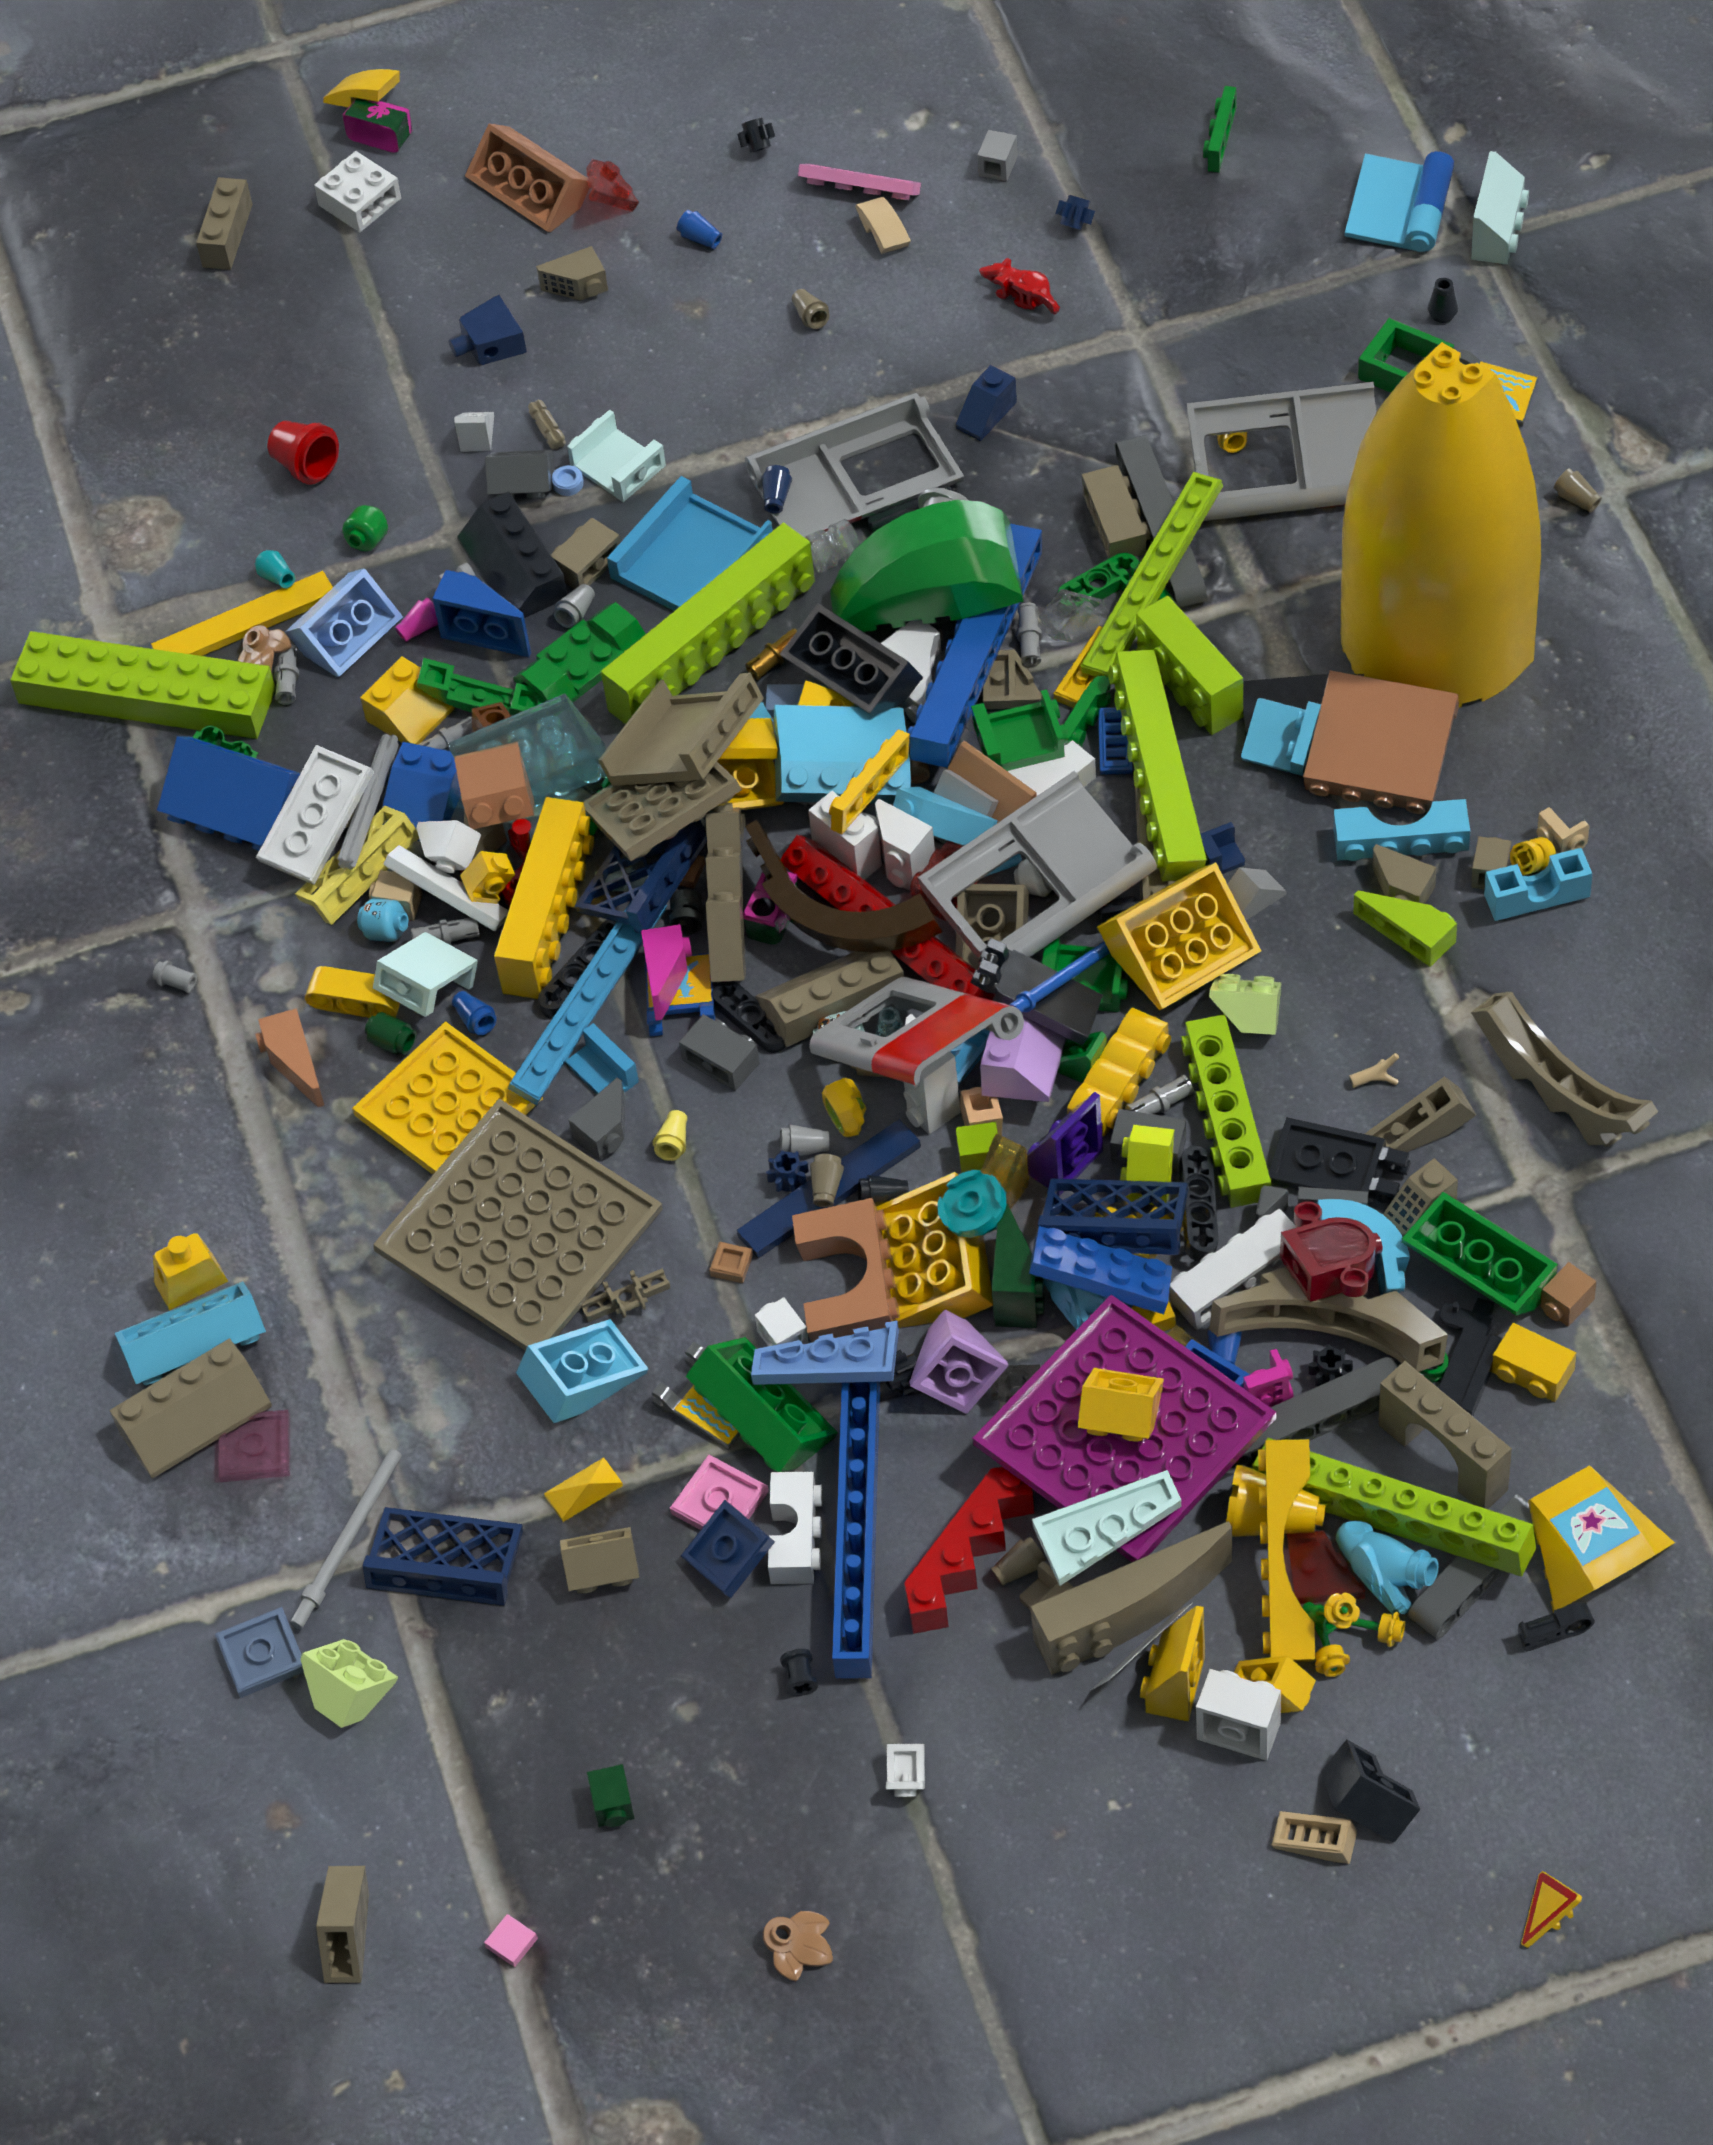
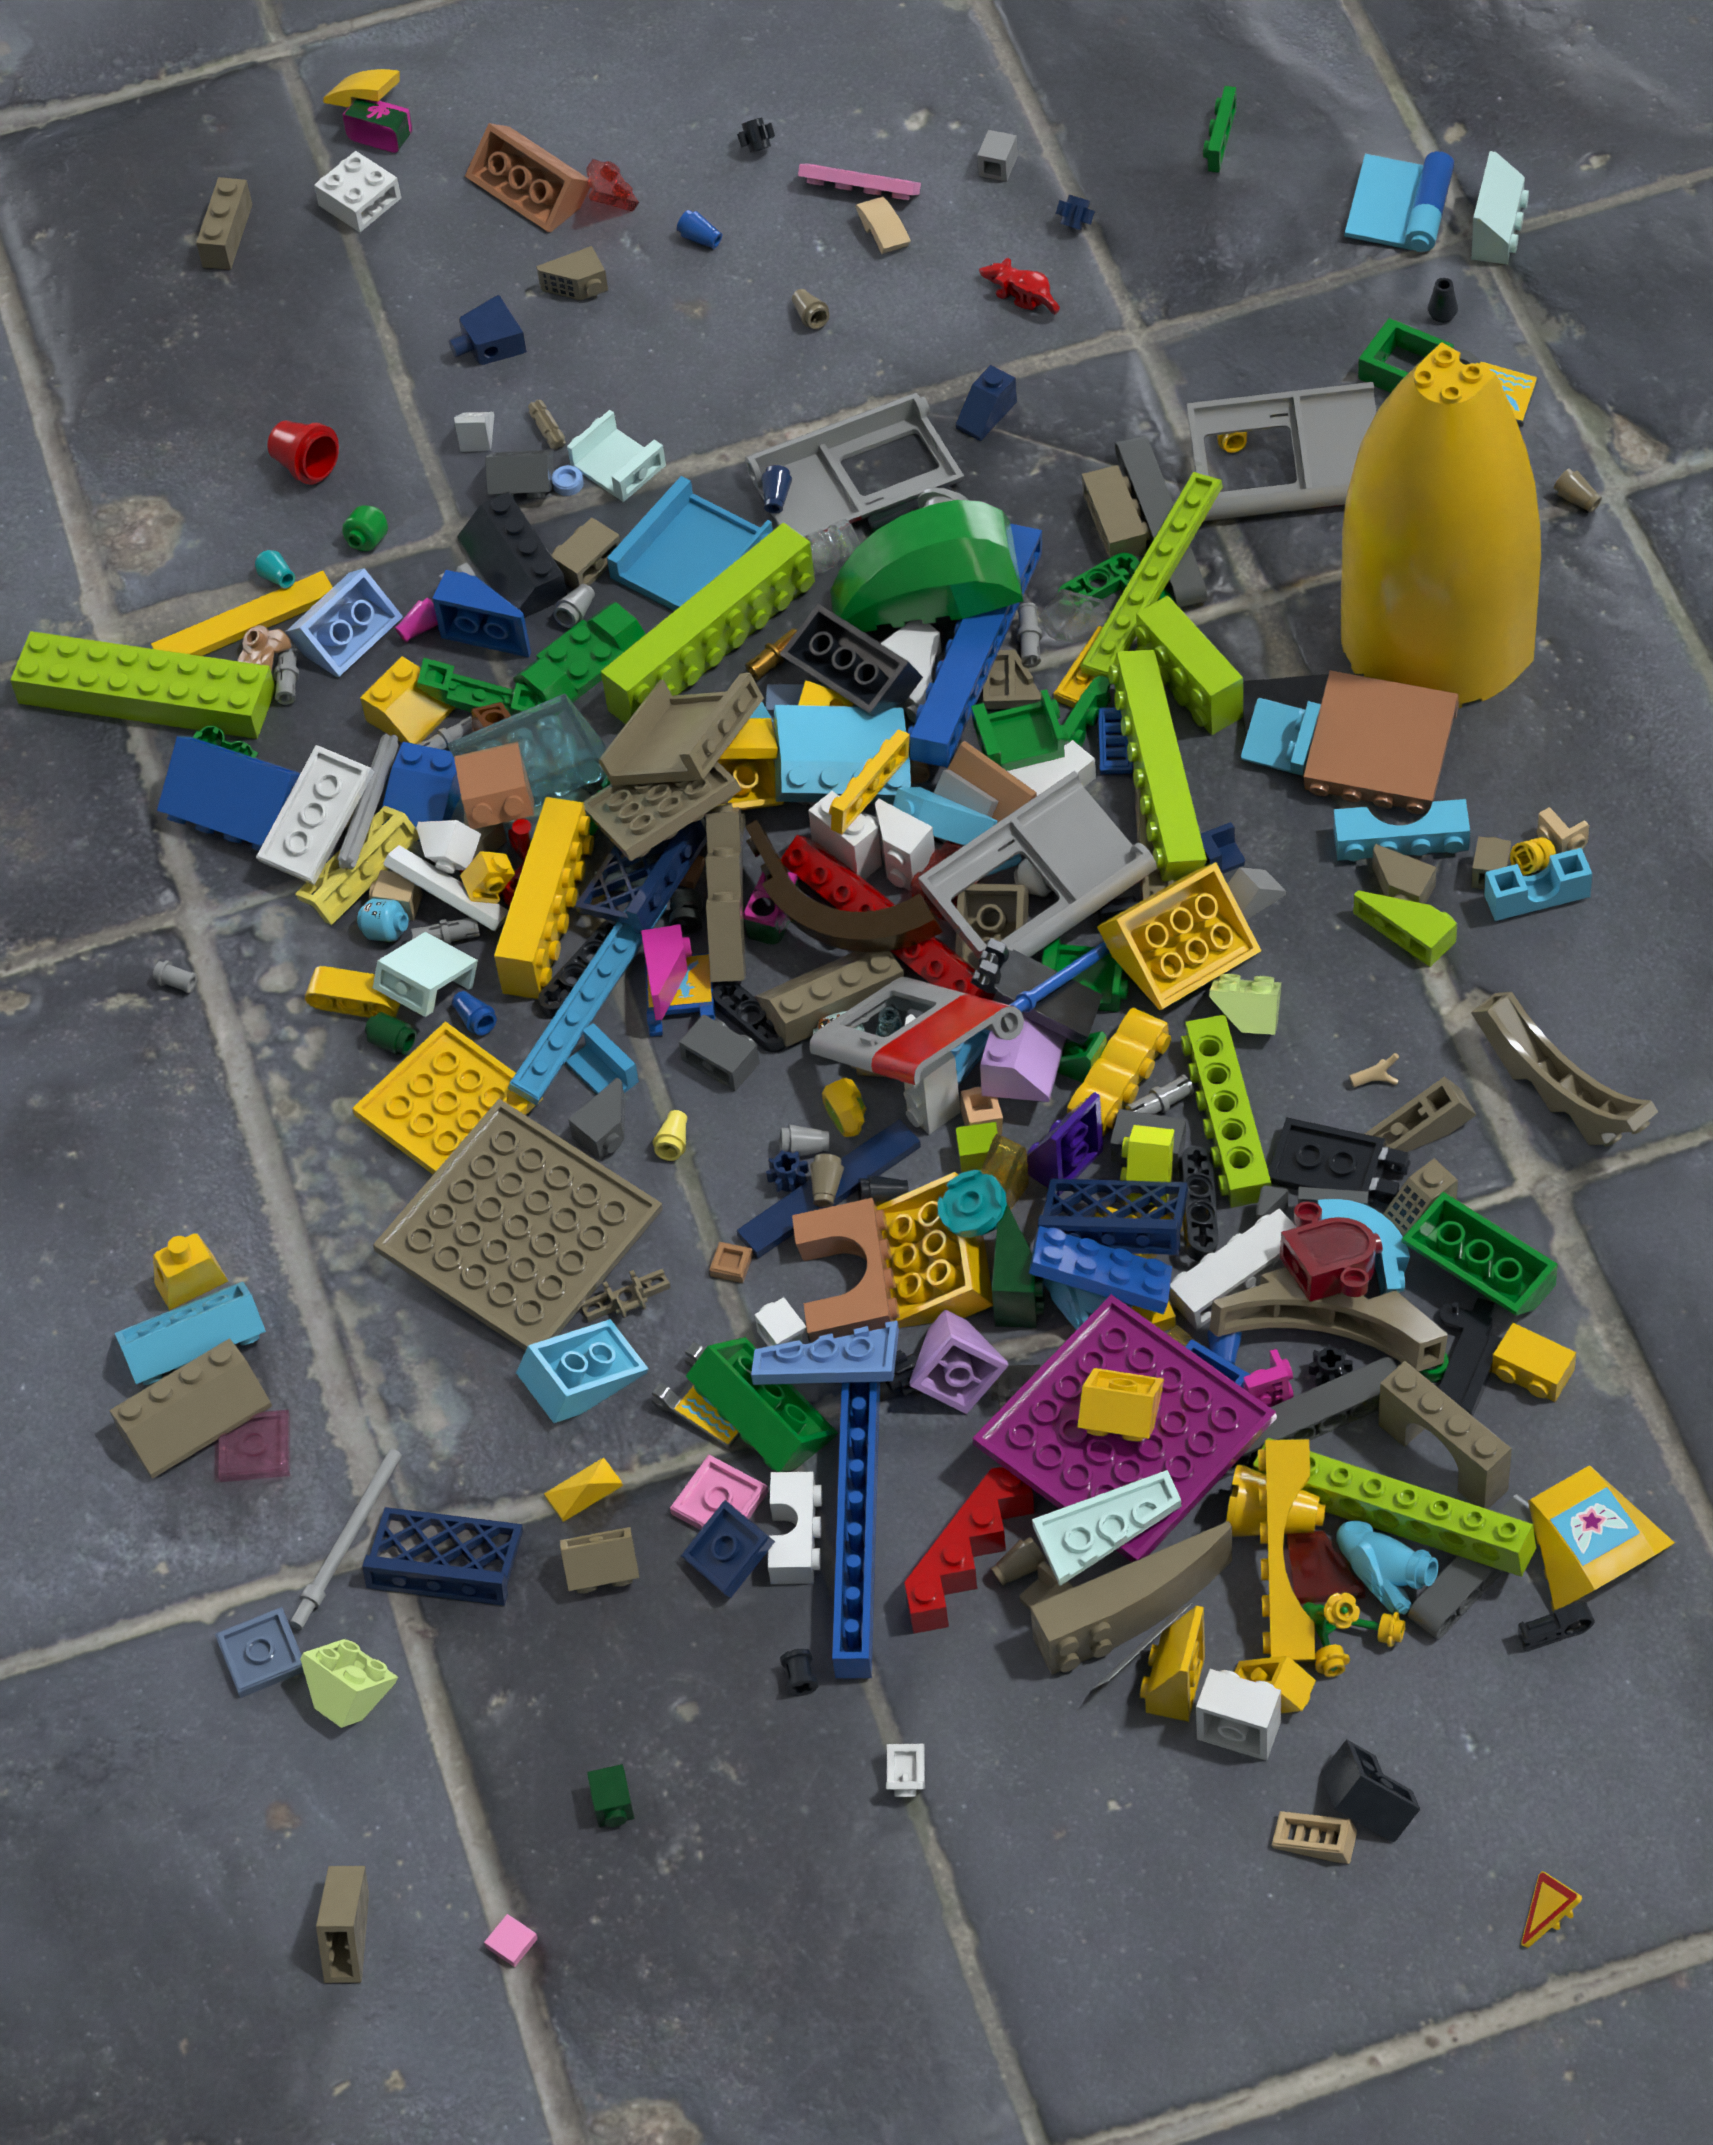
nougat slope [255,1008,324,1107] -> none
medium nougat plate [762,1911,833,1982] -> none
medium nougat brick [1541,1262,1596,1327] -> none

